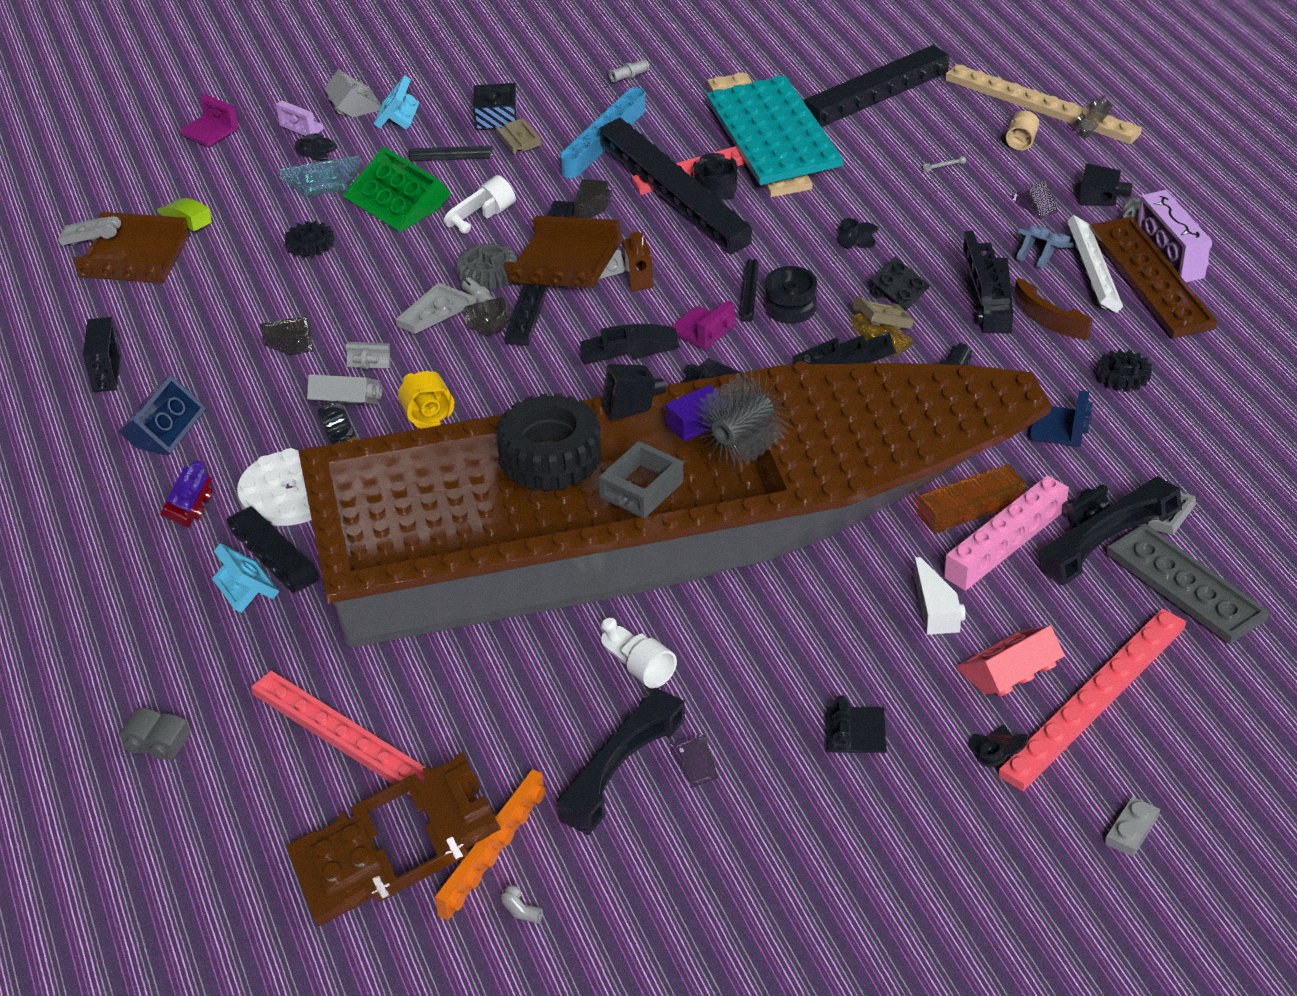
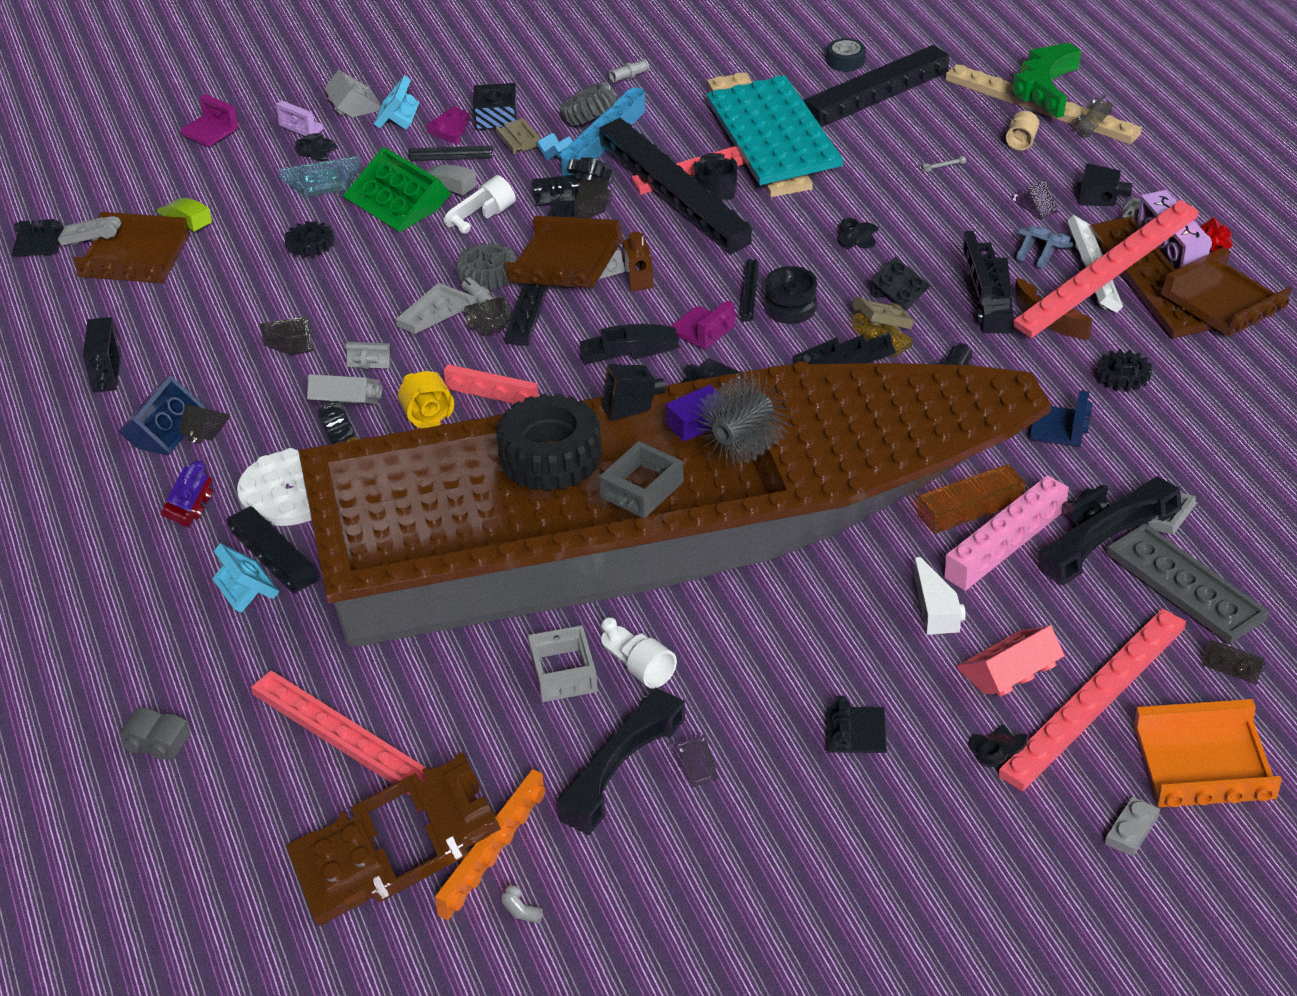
none -> black hinge [12,219,64,257]
none -> clear smoke slope [179,404,230,444]
none -> light grey slope [425,165,477,196]
none -> magenta wing [426,106,470,145]
none -> coral plate [444,364,539,404]
none -> light grey window [528,625,598,702]
none -> black hinge [532,175,580,206]
none -> dark azure bracket [537,133,573,161]
none -> dark grey gear [561,82,616,126]
none -> black gear [567,157,615,185]
none -> black wheel [827,38,866,72]
none -> green arch [1011,43,1082,118]
none -> coral plate [1014,200,1198,338]
none -> orange panel [1133,699,1282,807]
none -> reddish brown panel [1161,247,1292,337]
none -> red brick [1200,217,1233,254]
none -> clear smoke hinge [1202,639,1266,685]

